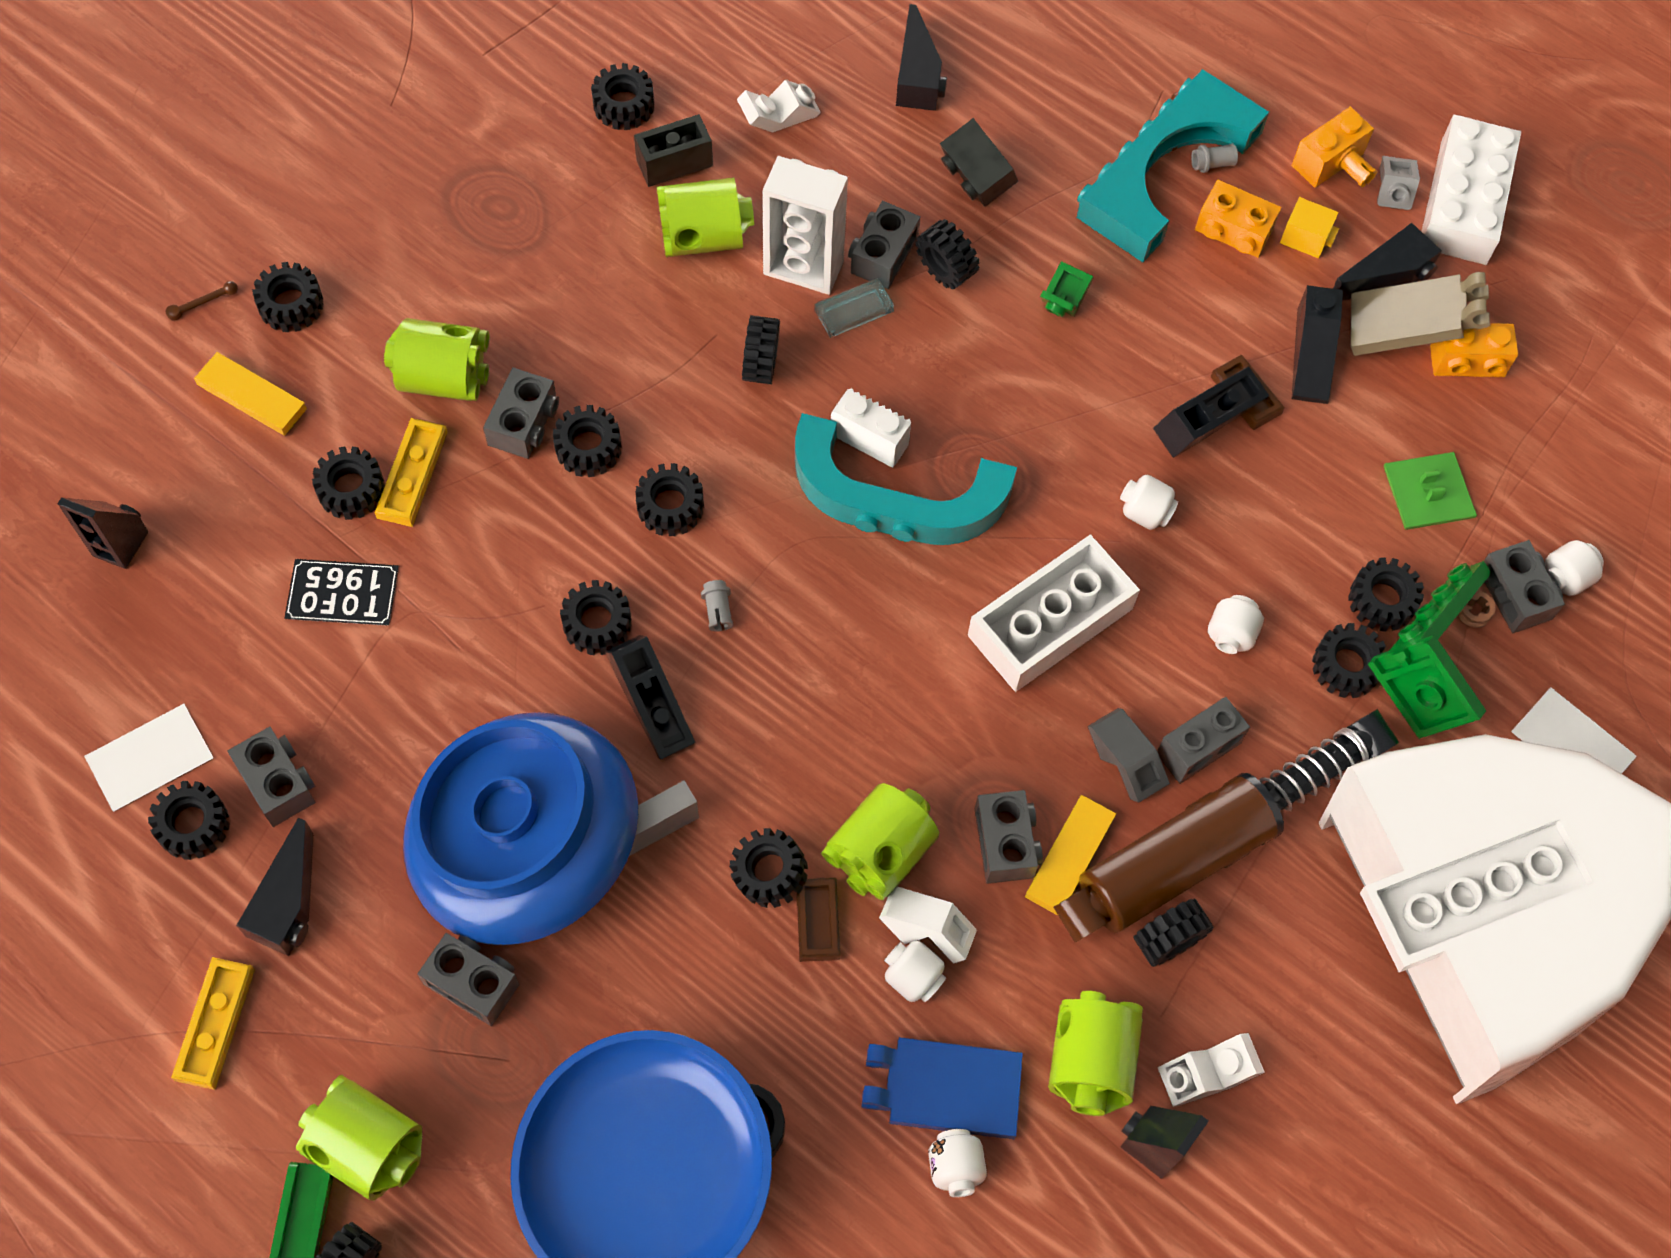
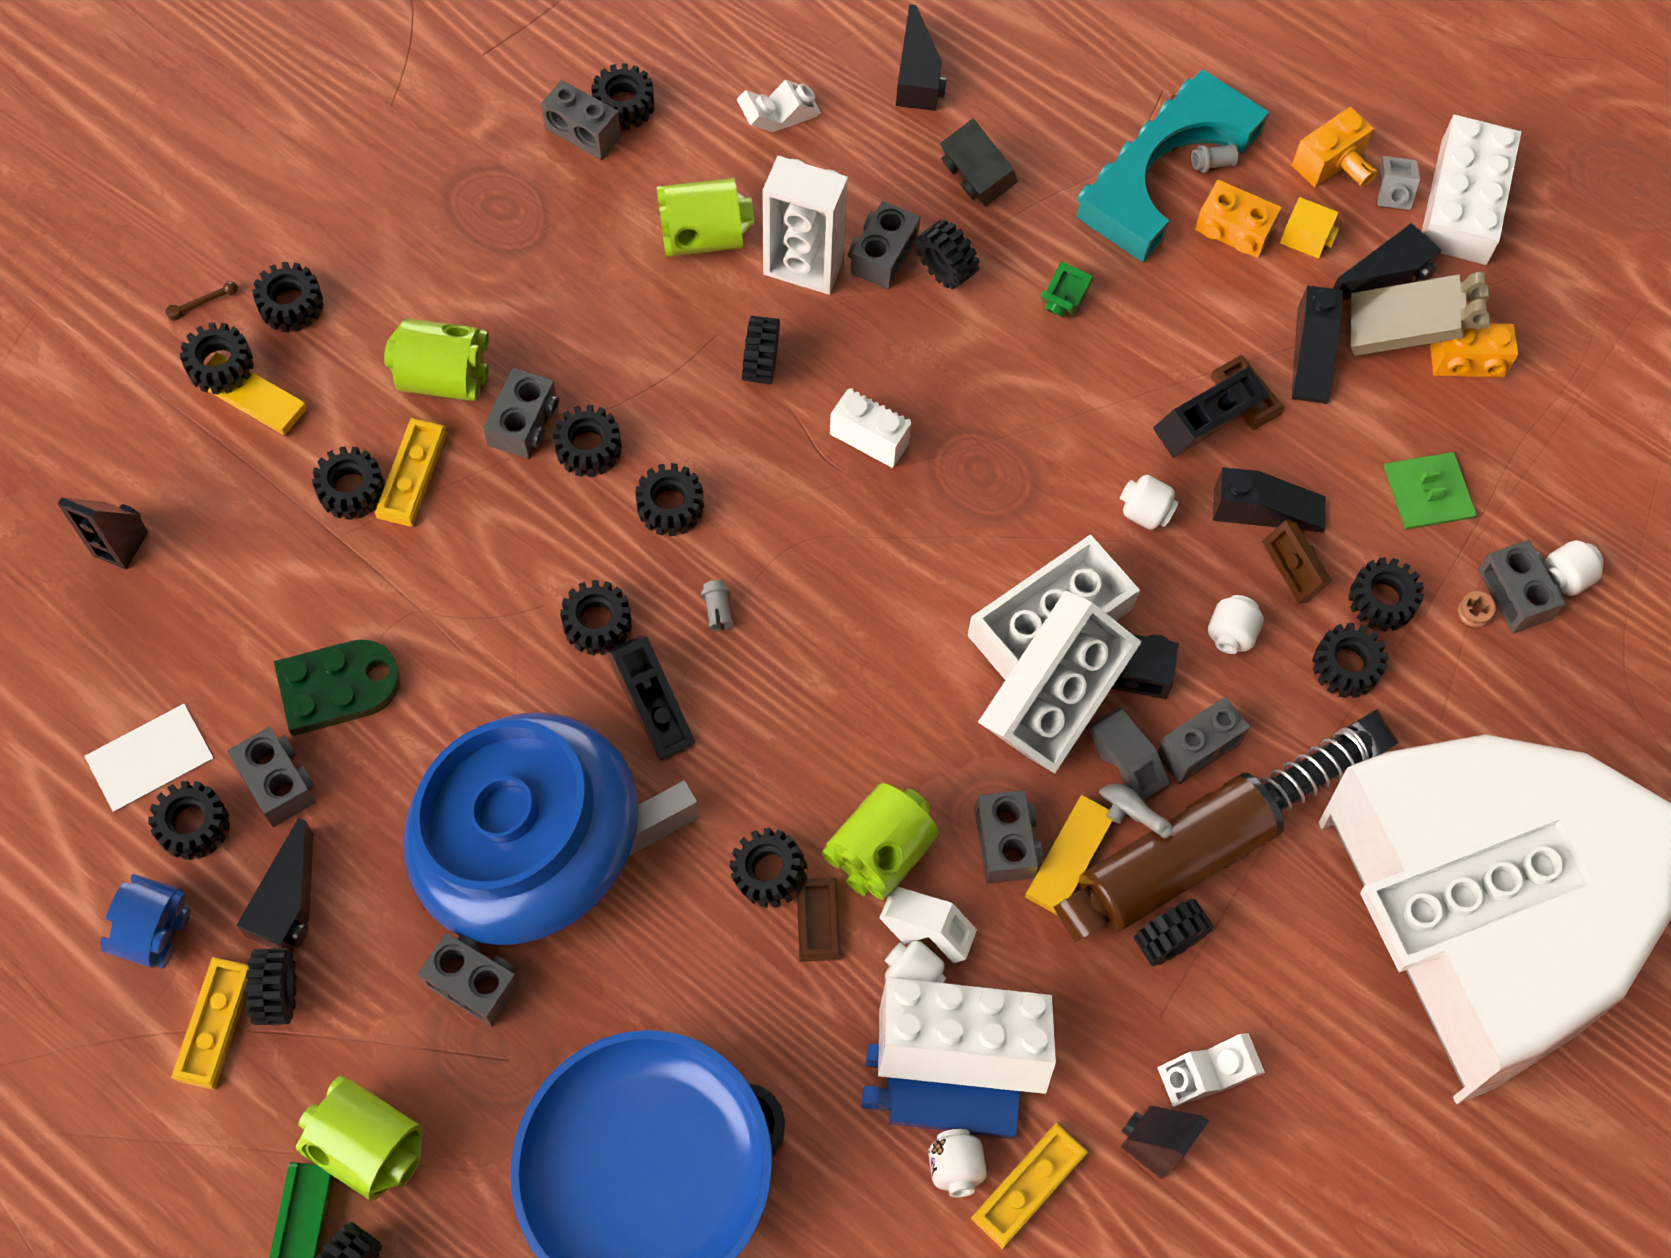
black sticker [284,559,399,626] -> none
pearl dark grey brick [634,114,713,187] -> none
teal arch [795,413,1017,545] -> none
clear light blue tile [814,278,894,338] -> none
lime cylinder [1048,991,1143,1116] -> none
green bracket [1368,561,1490,739] -> none
white sticker [1511,687,1637,774] -> none
none -> blue brick [100,874,191,968]
none -> black tyre [180,322,254,394]
none -> black tyre [246,948,297,1025]
none -> dark green plate [274,640,400,736]
none -> dark grey brick [541,80,621,160]
none -> white brick [878,977,1056,1094]
none -> yellow tile [971,1123,1088,1249]
none -> white brick [978,591,1141,774]
none -> light grey piece [1099,783,1173,838]
none -> black brick [1111,631,1179,699]
none -> black slope [1213,467,1326,532]
none -> reddish brown plate [1262,520,1332,603]

